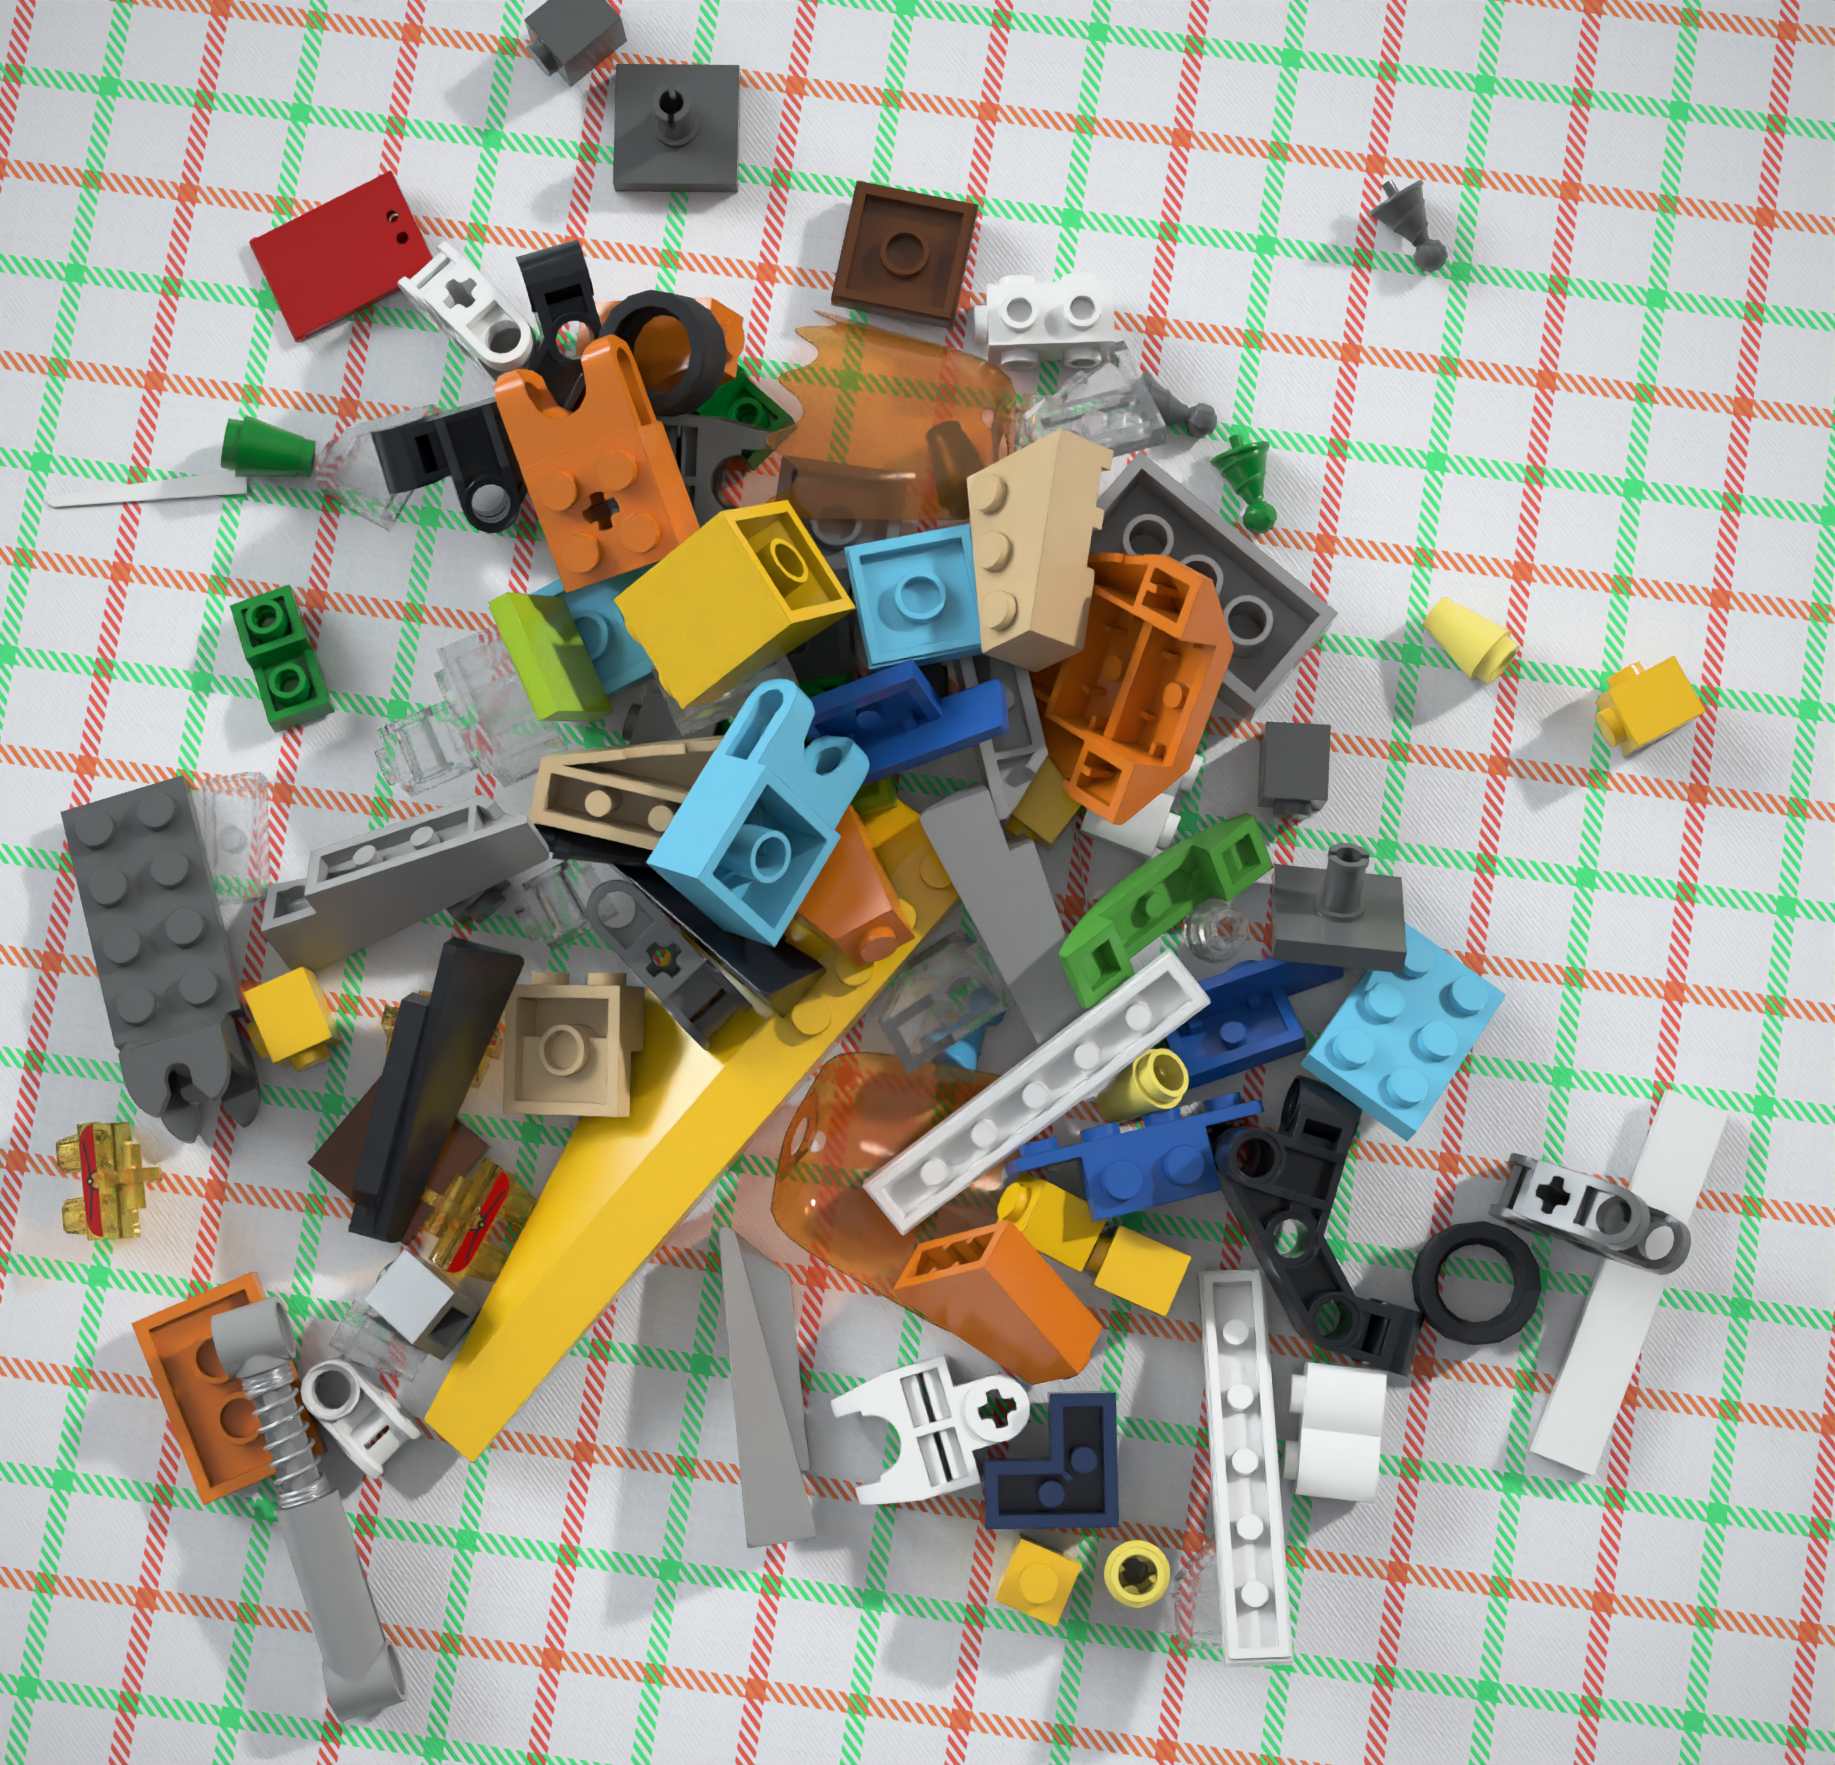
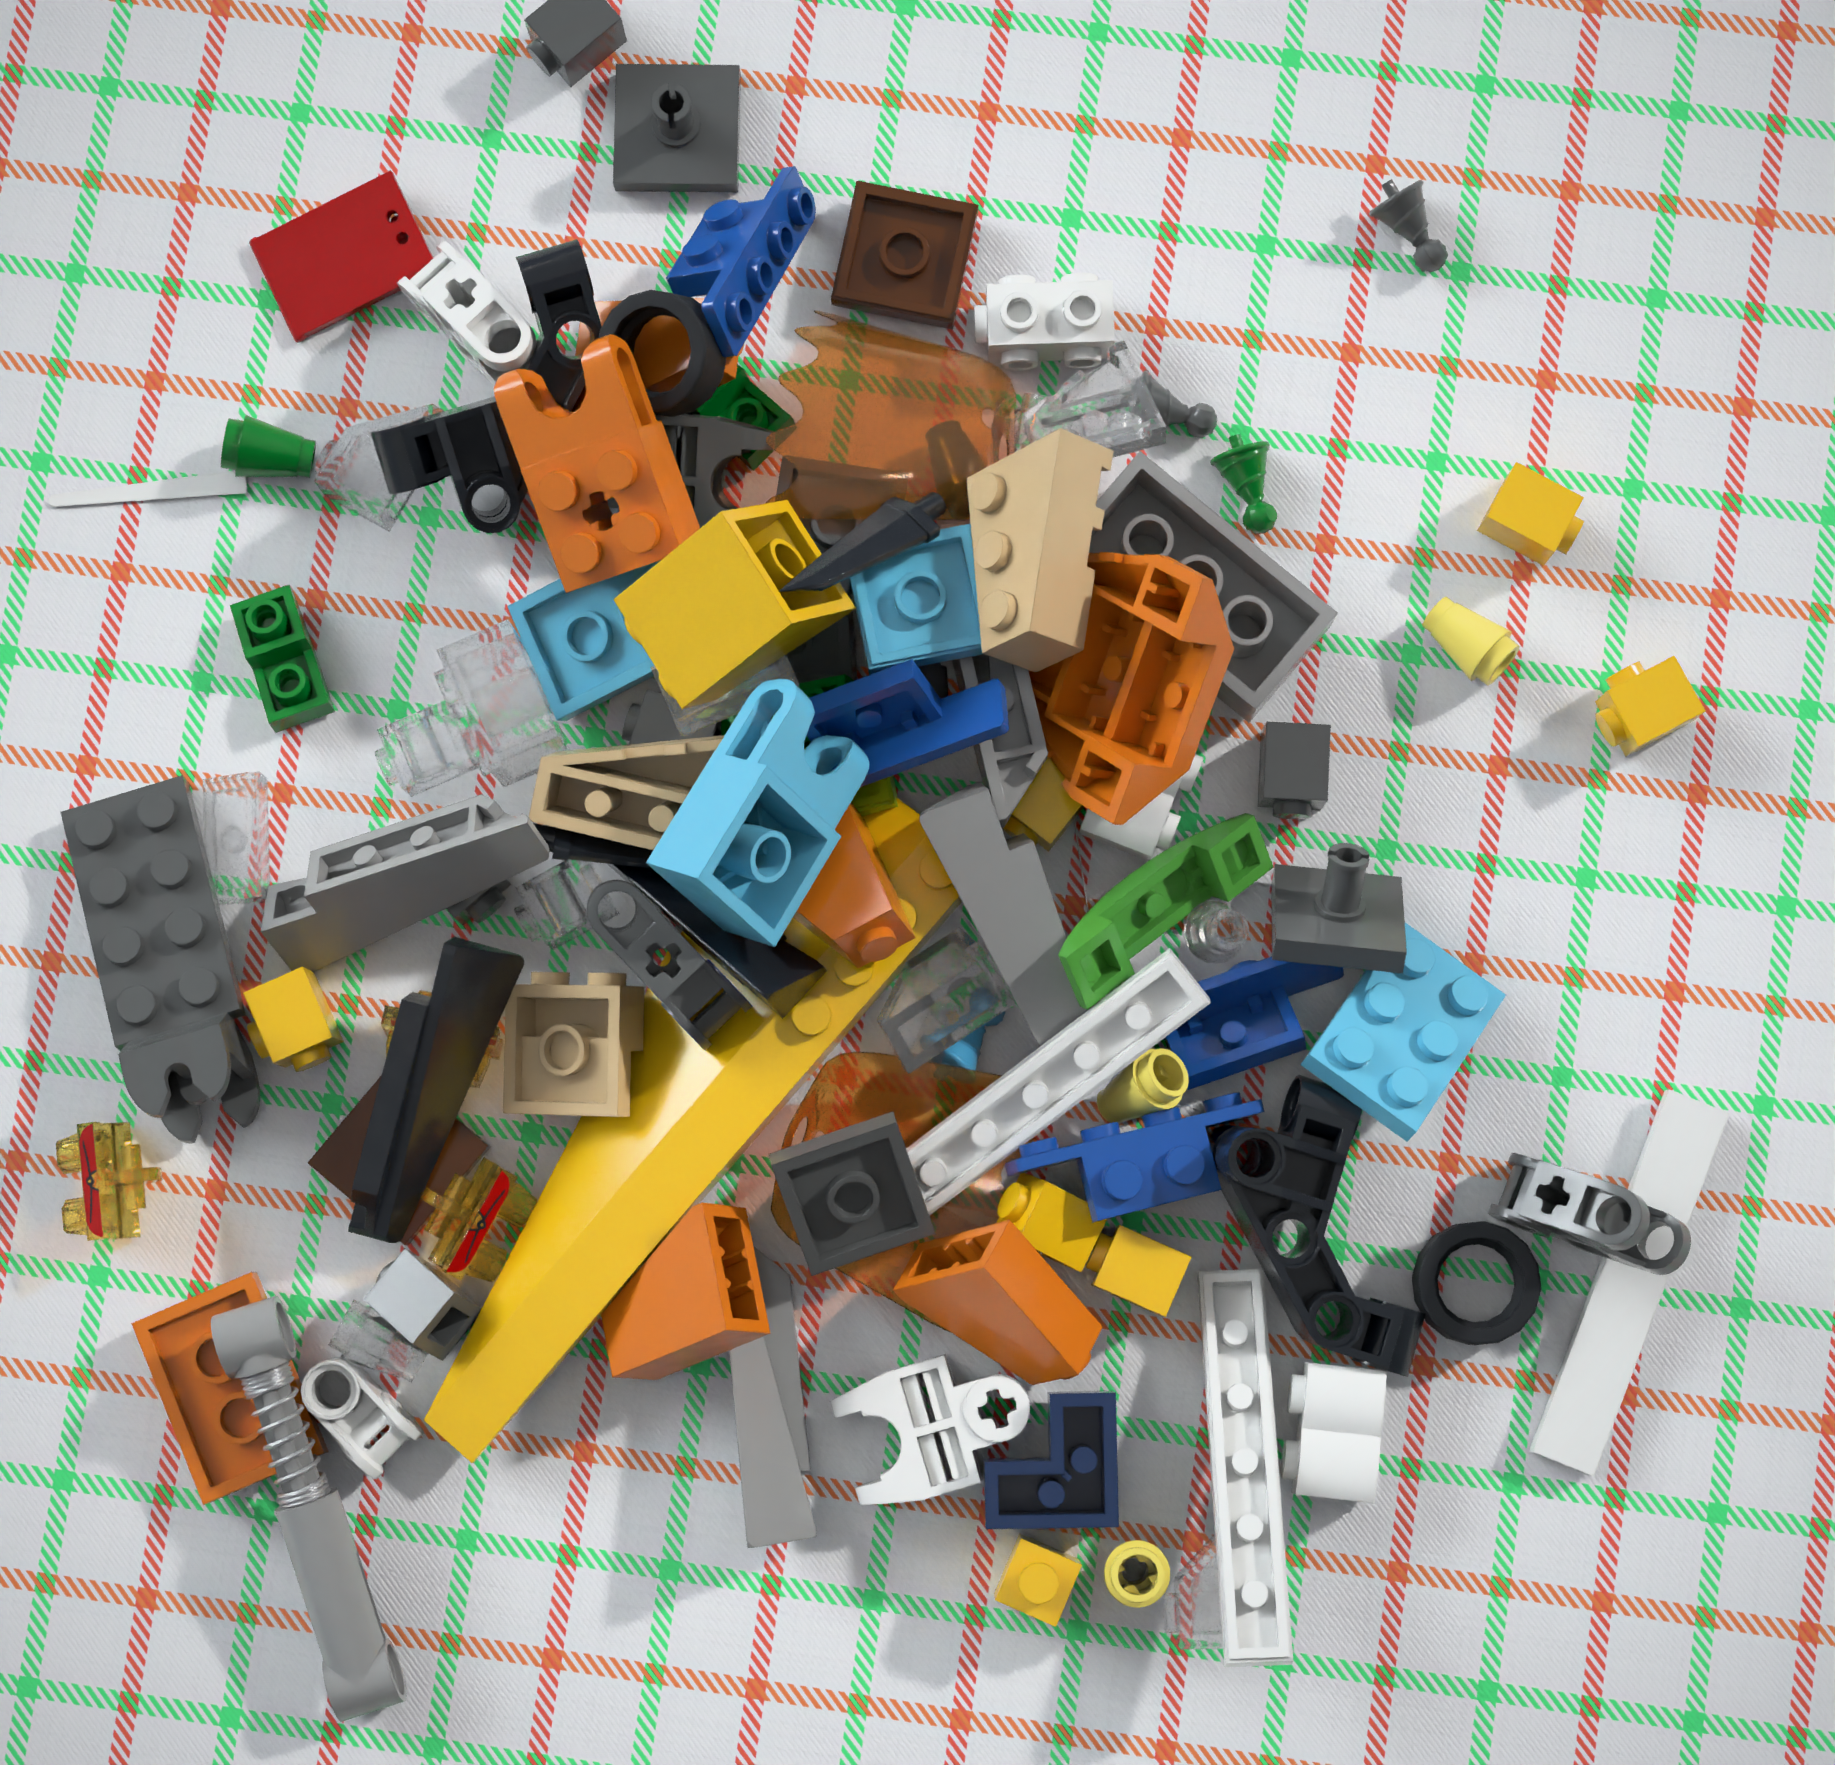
lime tile [488,592,614,722] -> none
none -> orange slope [601,1202,771,1380]
none -> blue bracket [666,166,816,357]
none -> dark grey tile [769,1111,935,1276]
none -> black bar [778,492,946,592]
none -> yellow brick [1477,462,1584,566]

